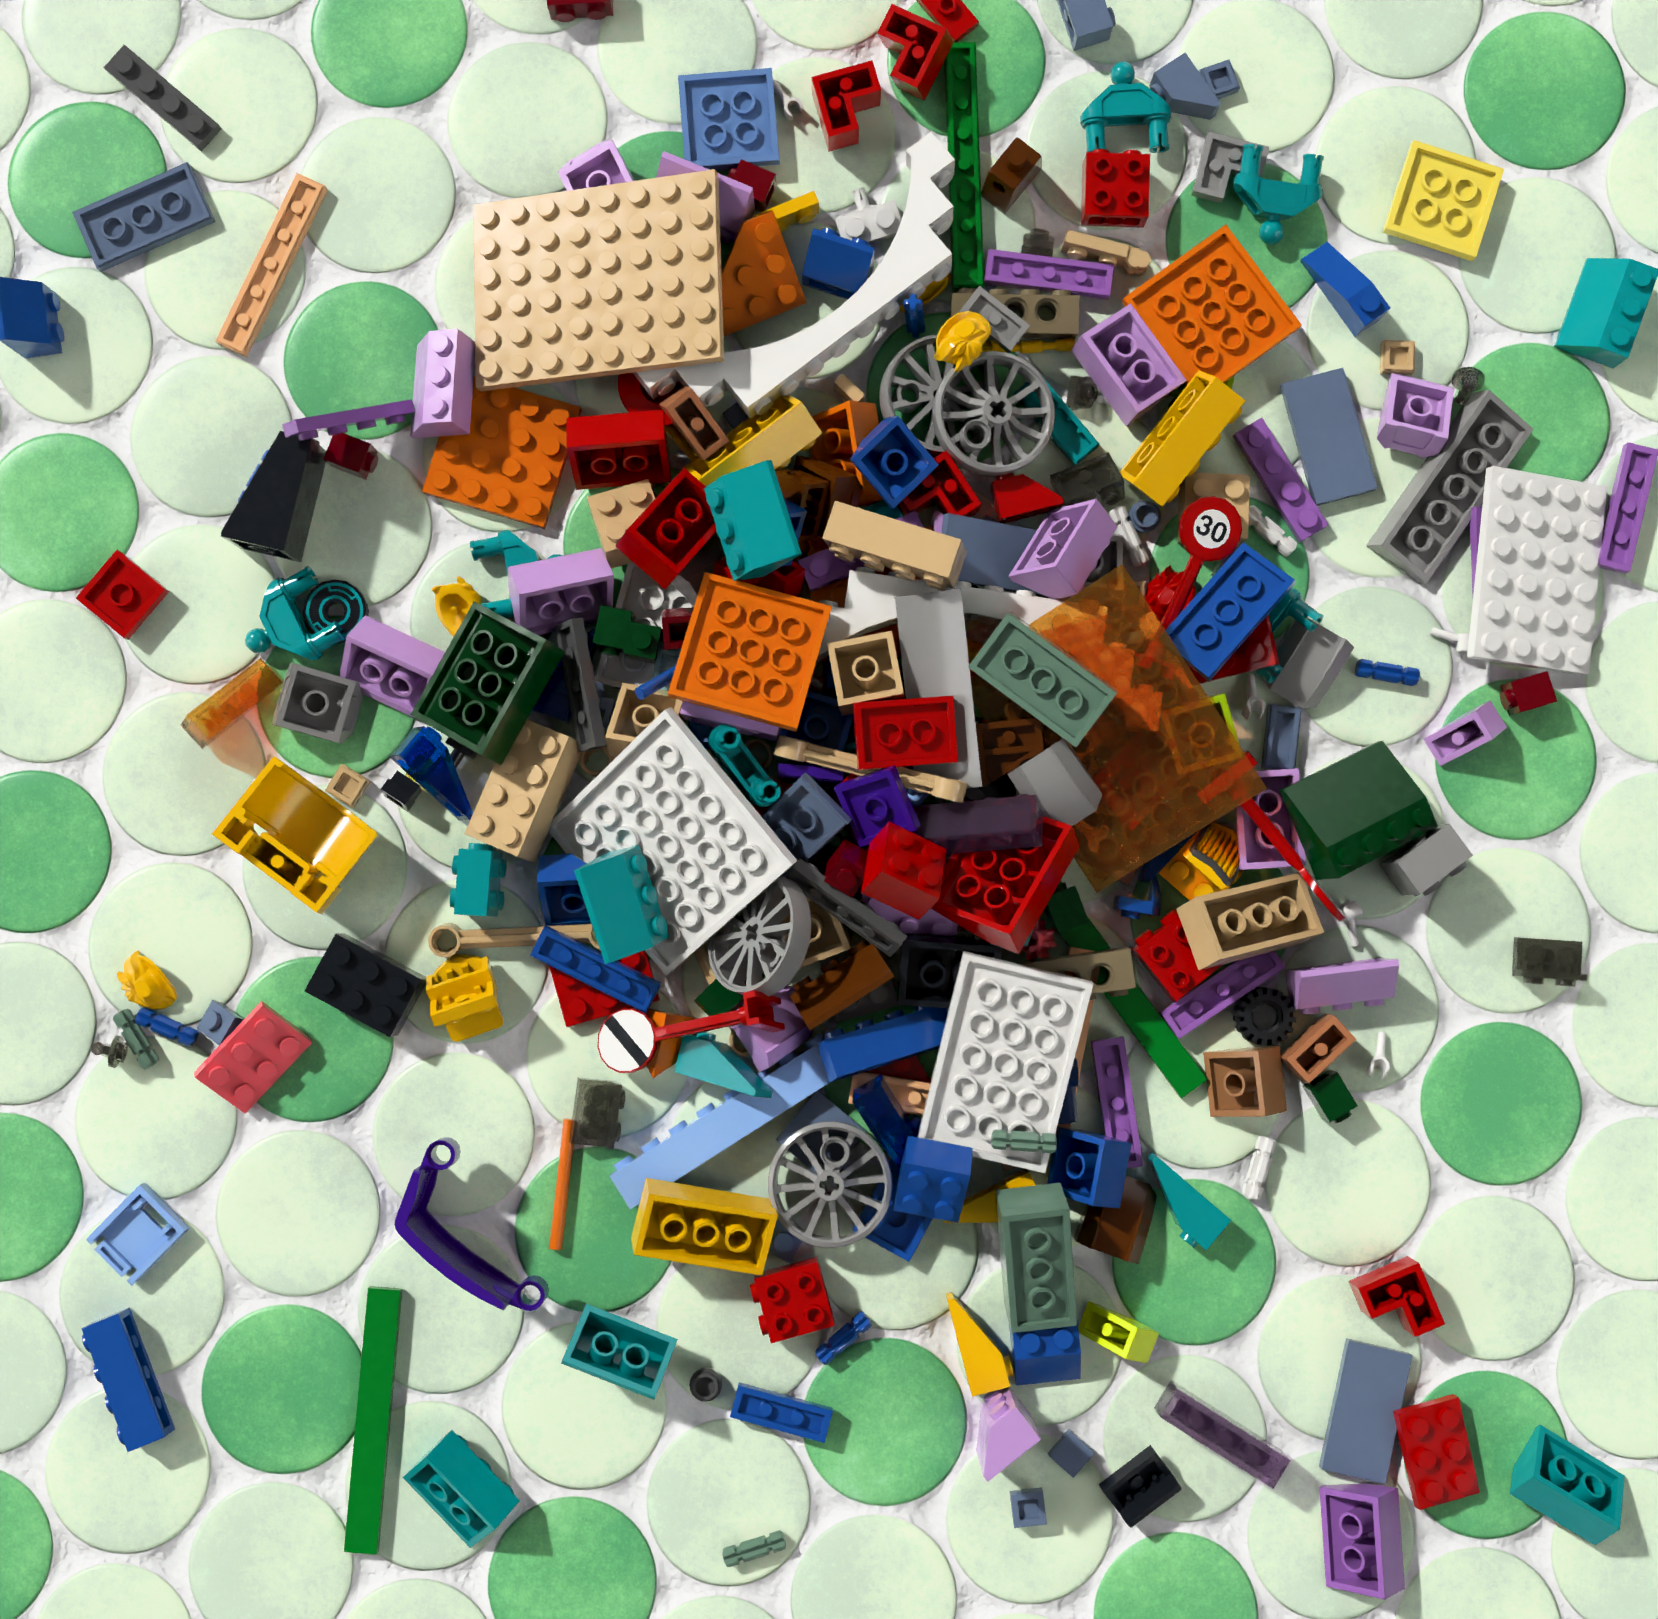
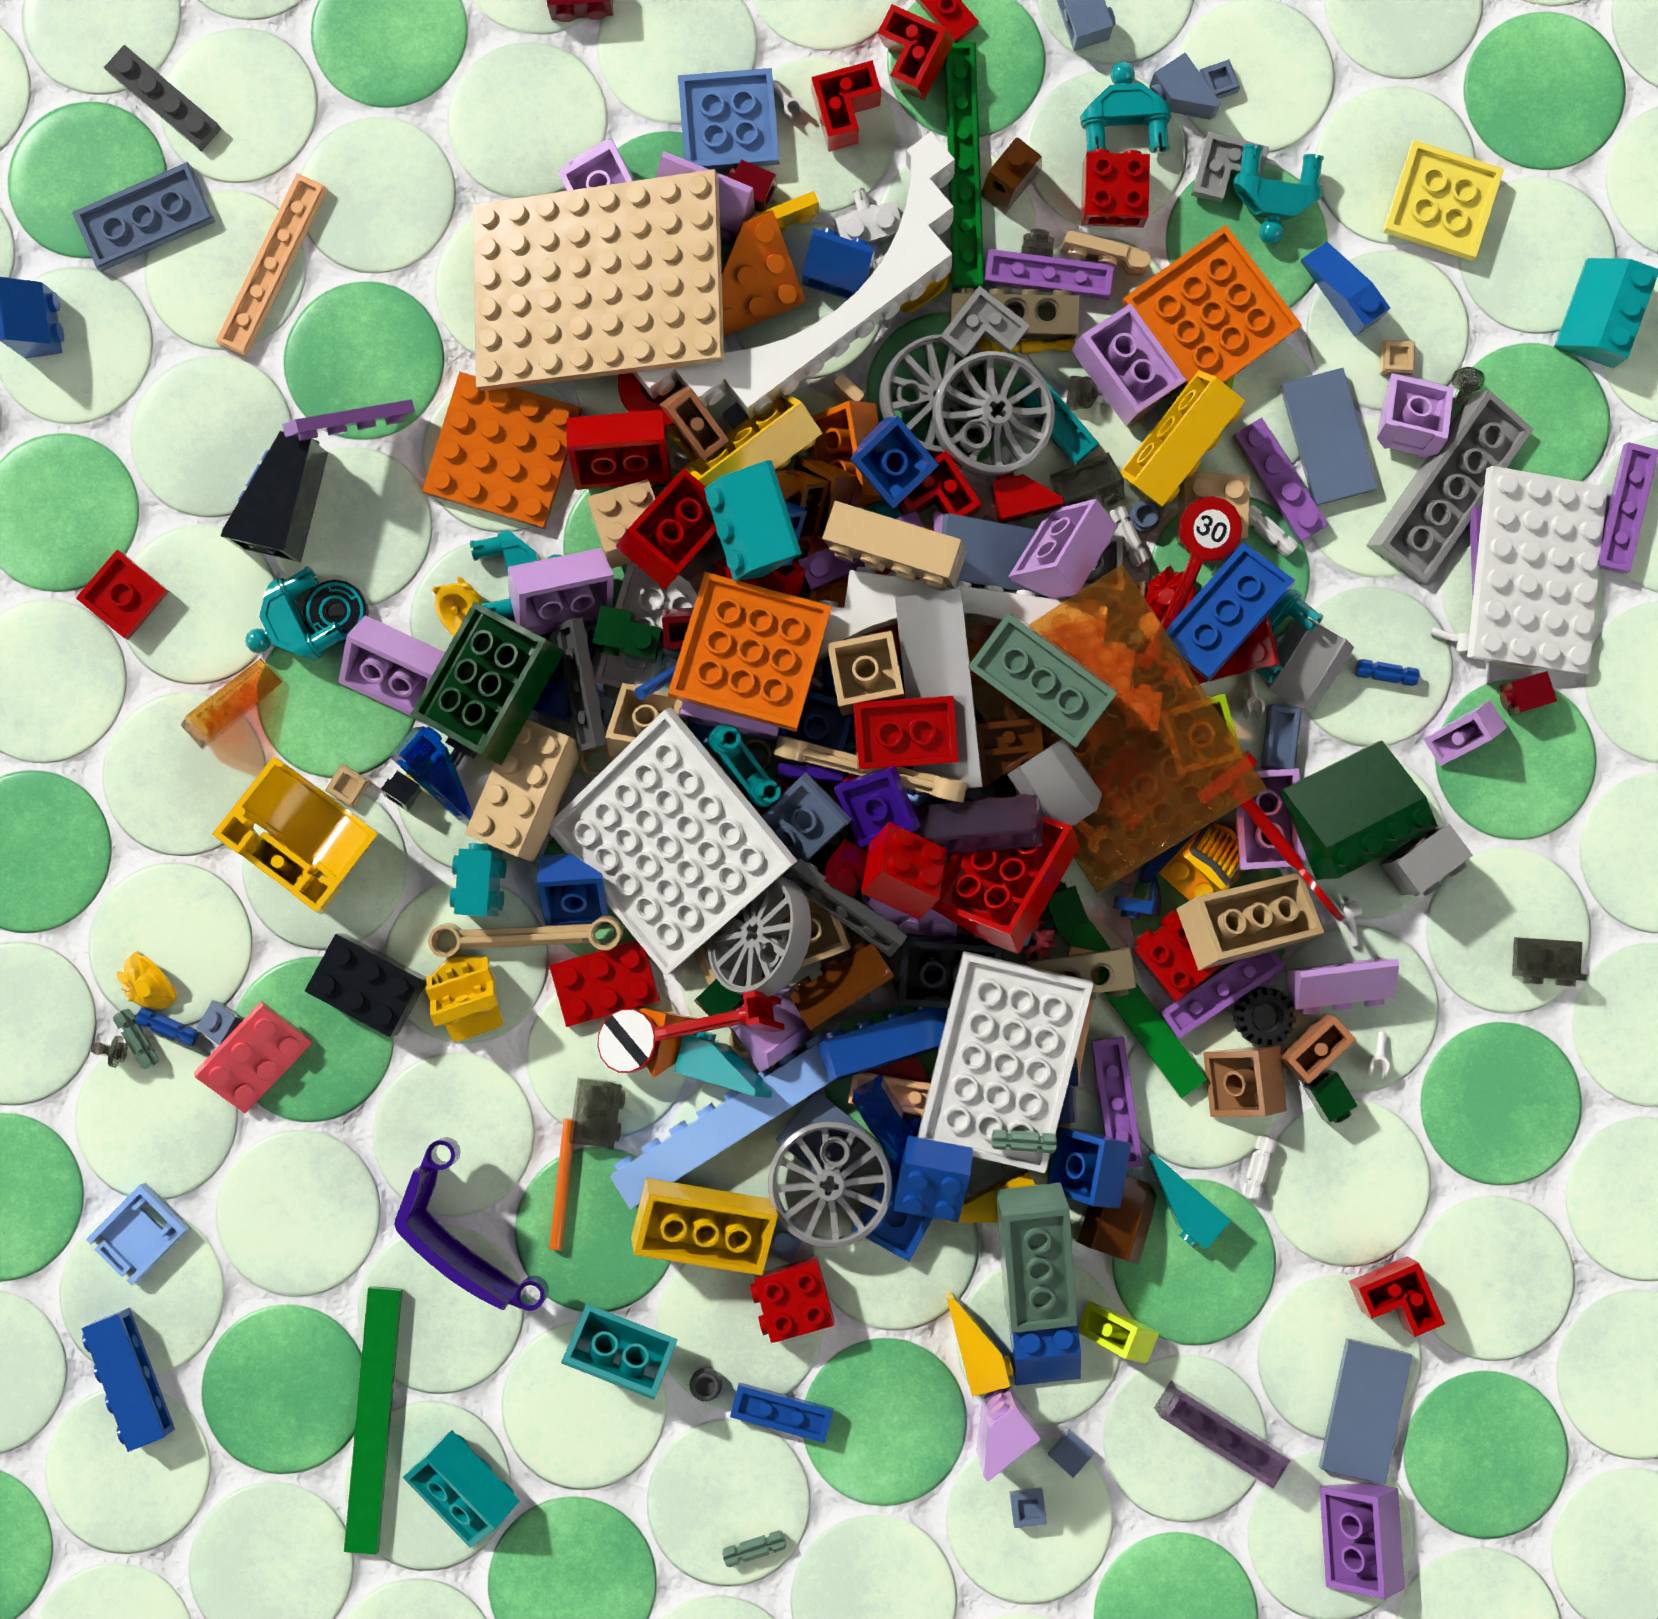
light grey slope [272,663,363,744] -> none
dark red brick [323,433,378,480] -> none
lavender slope [410,328,475,438] -> none
blue tile [530,925,662,1013] -> none
teal slope [574,845,669,964] -> none
blue axle [815,1311,872,1365] -> none
blue axle [903,294,926,338] -> none
yellow hat [934,311,991,372] -> none
black bracket [1098,1445,1182,1528] -> none
red plate [1393,1394,1480,1510] -> none
teal slope [1510,1425,1625,1545] -> none

